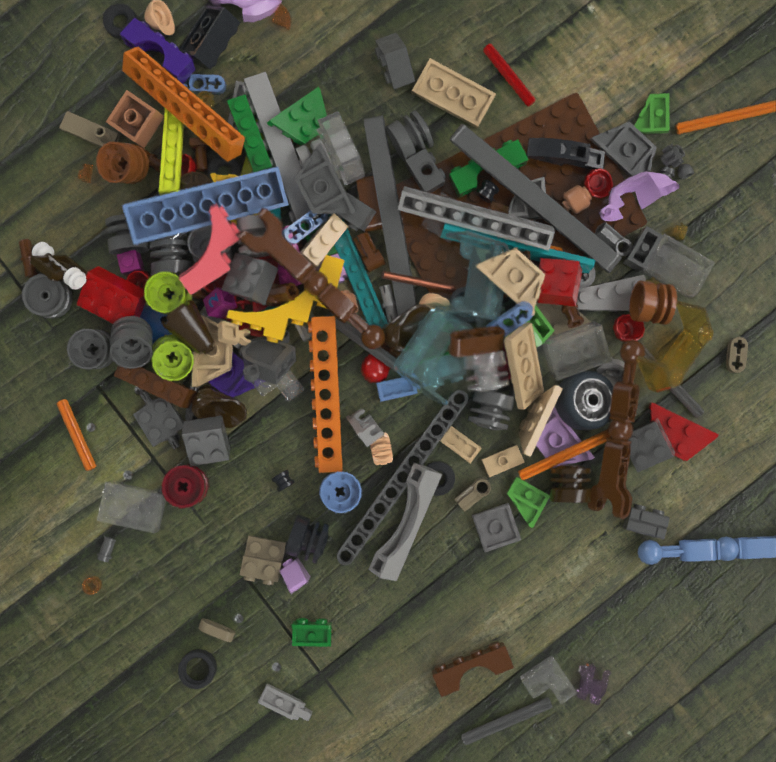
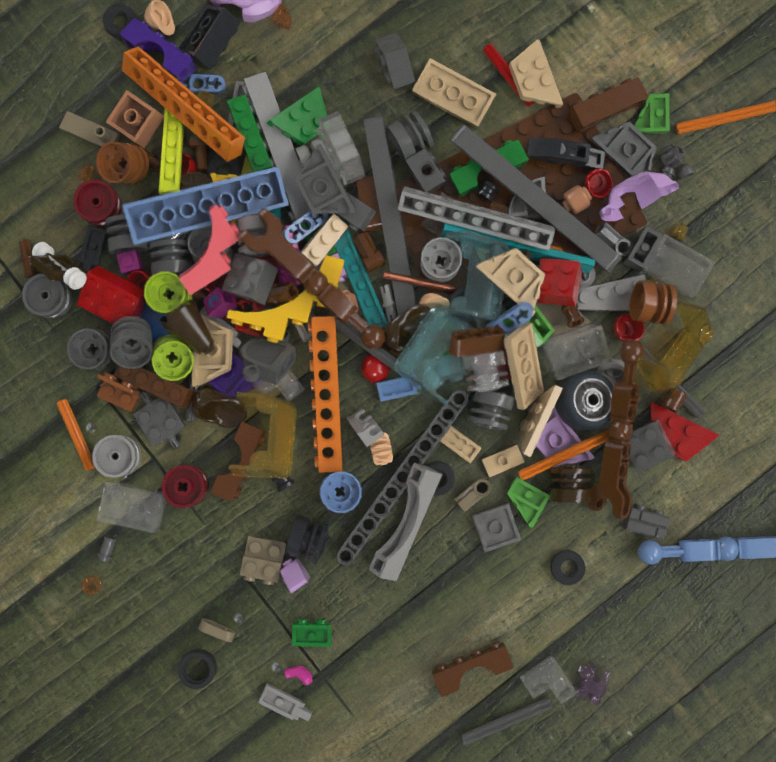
dark grey brick [182,416,230,466] -> none
tan plate [218,321,251,346] -> none
dark tan beam [726,337,748,373] -> none
none -> dark red wheel [73,180,122,227]
none -> black hinge [78,225,108,275]
none -> light grey wheel [92,435,142,478]
none -> dark orange bracket [97,372,142,412]
none -> reddish brown arch [210,422,266,502]
none -> clear yellow windscreen [229,392,297,478]
none -> dark pink arm [285,666,313,685]
none -> light grey wheel [420,237,462,283]
none -> tan wing [509,39,563,108]
none -> black tyre [550,550,586,585]
none -> reddish brown brick [567,77,649,133]
none -> reddish brown piece [658,387,687,413]

